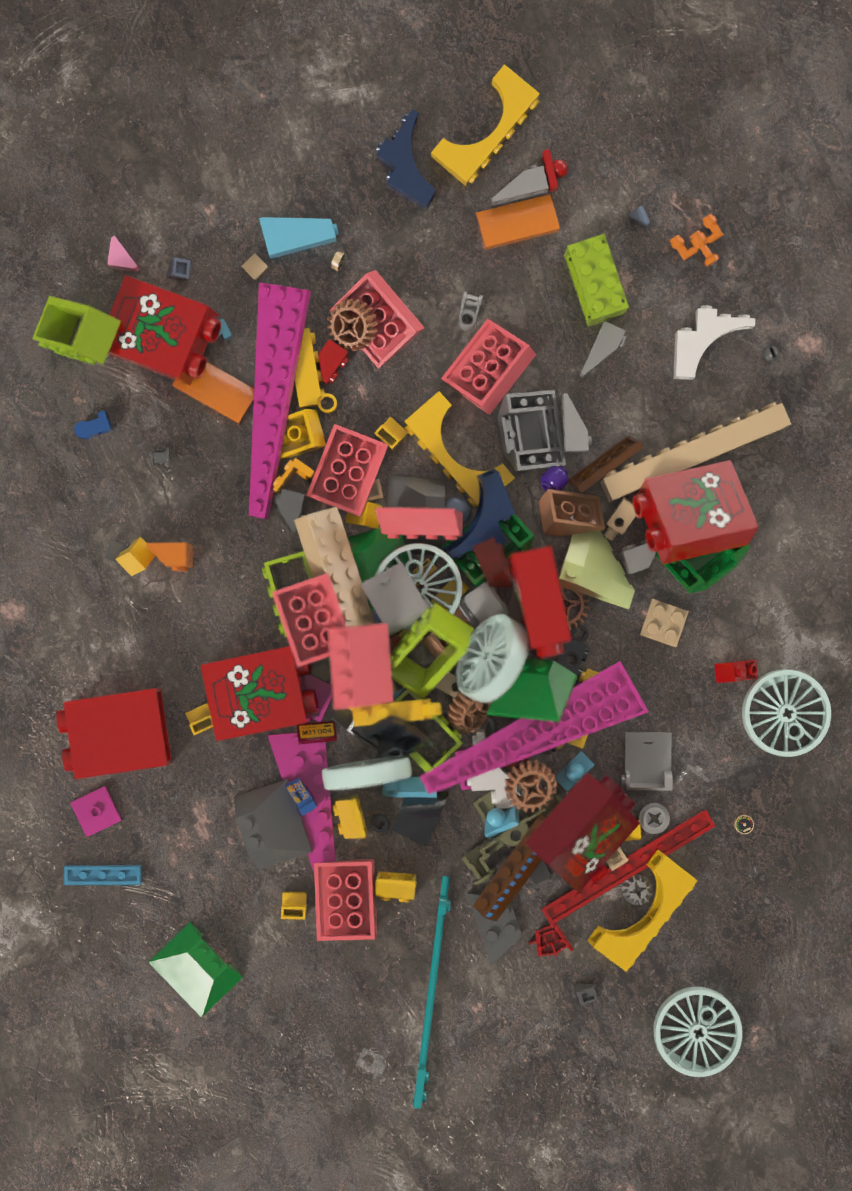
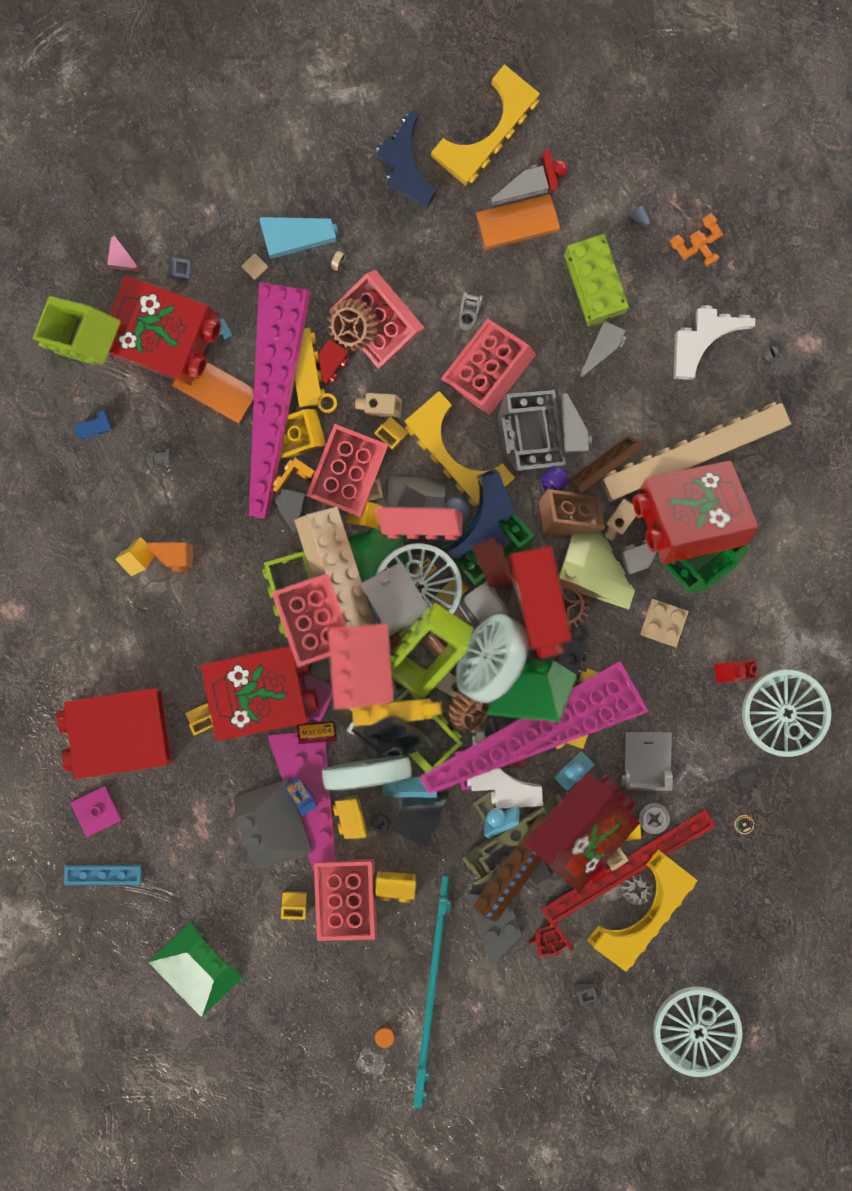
nougat gear [504,760,557,812] -> none
none -> tan torso [355,393,402,418]
none -> orange tile [375,1027,394,1048]

